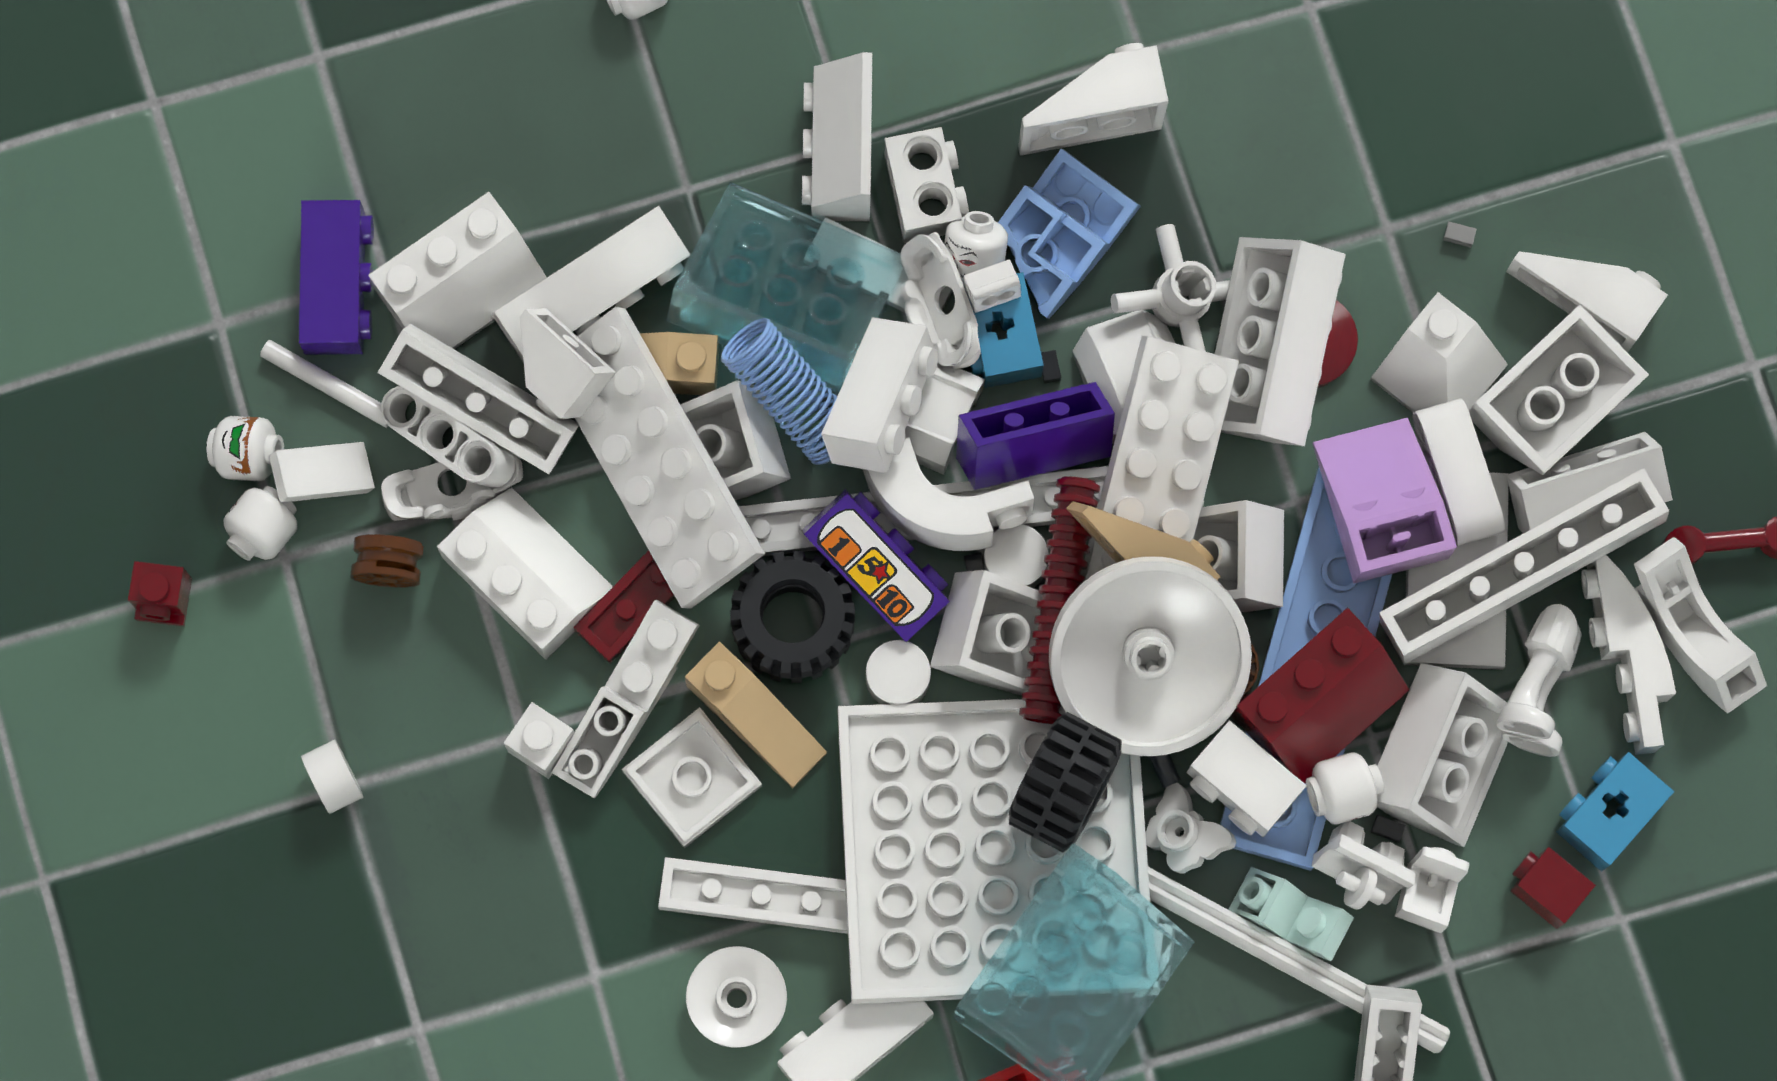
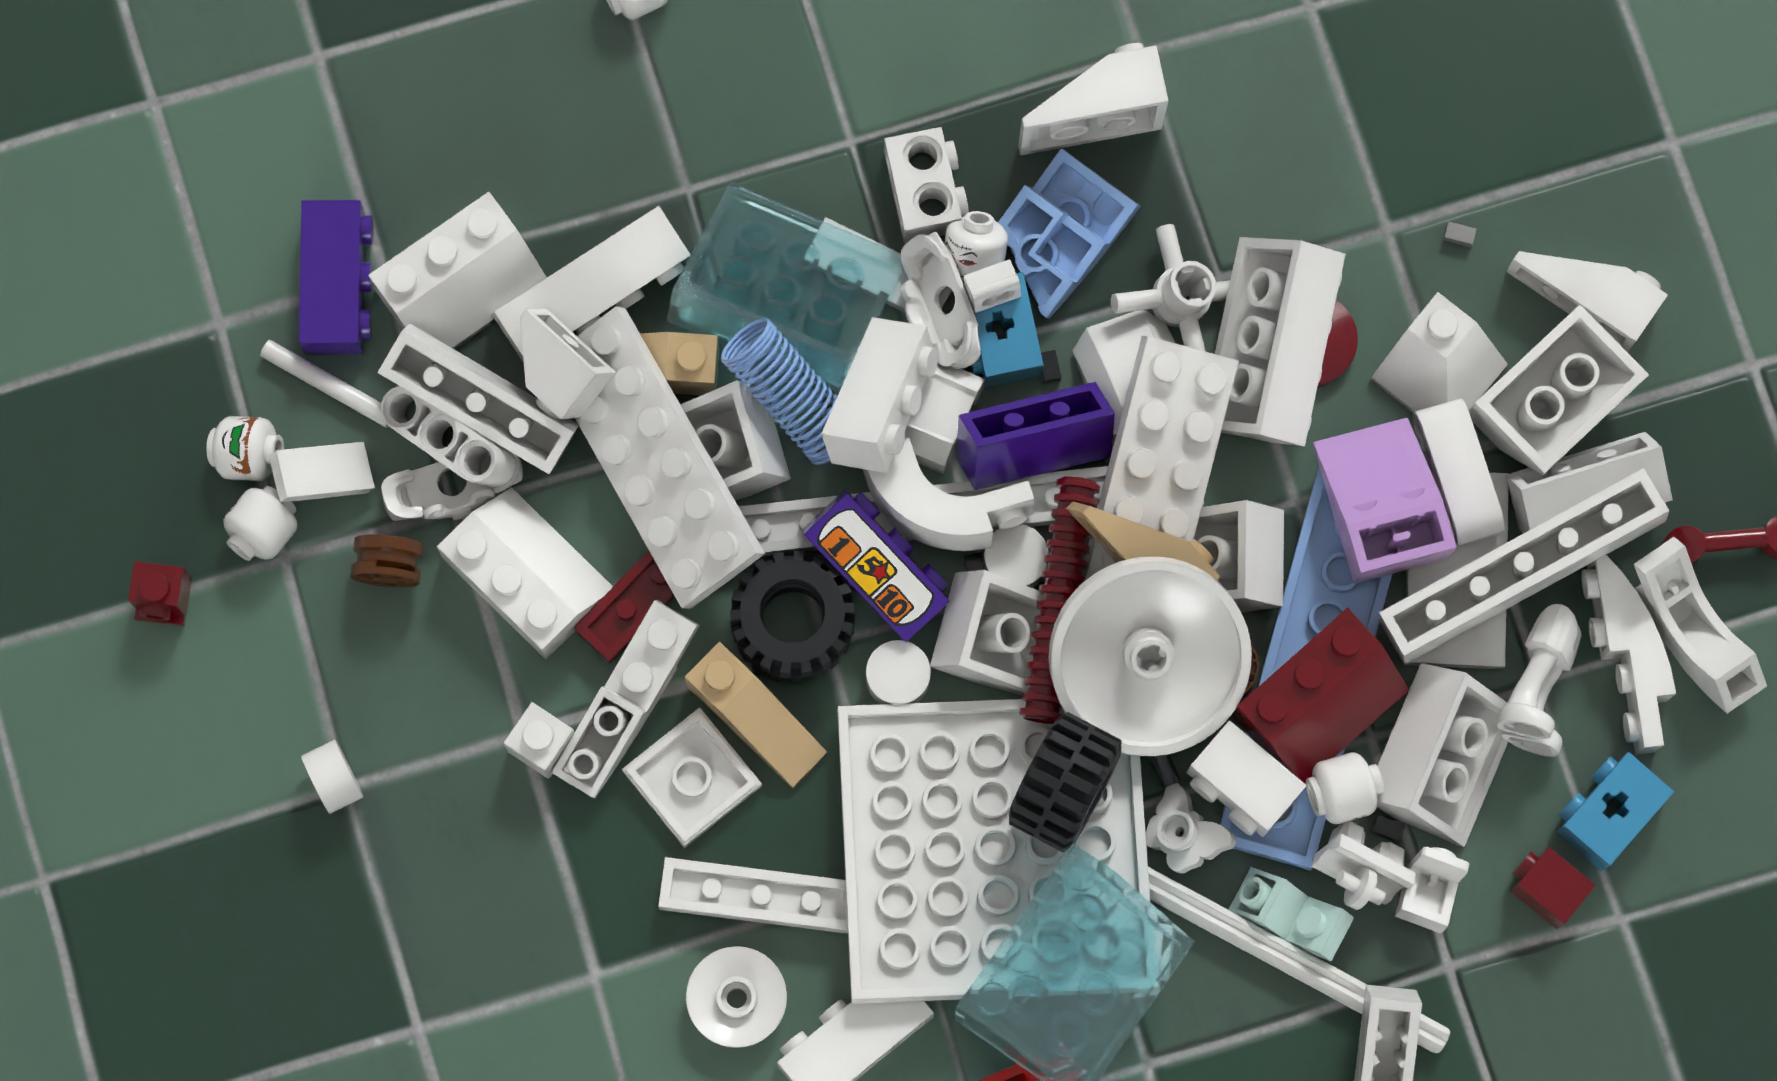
white slope [802,52,872,221] -> none

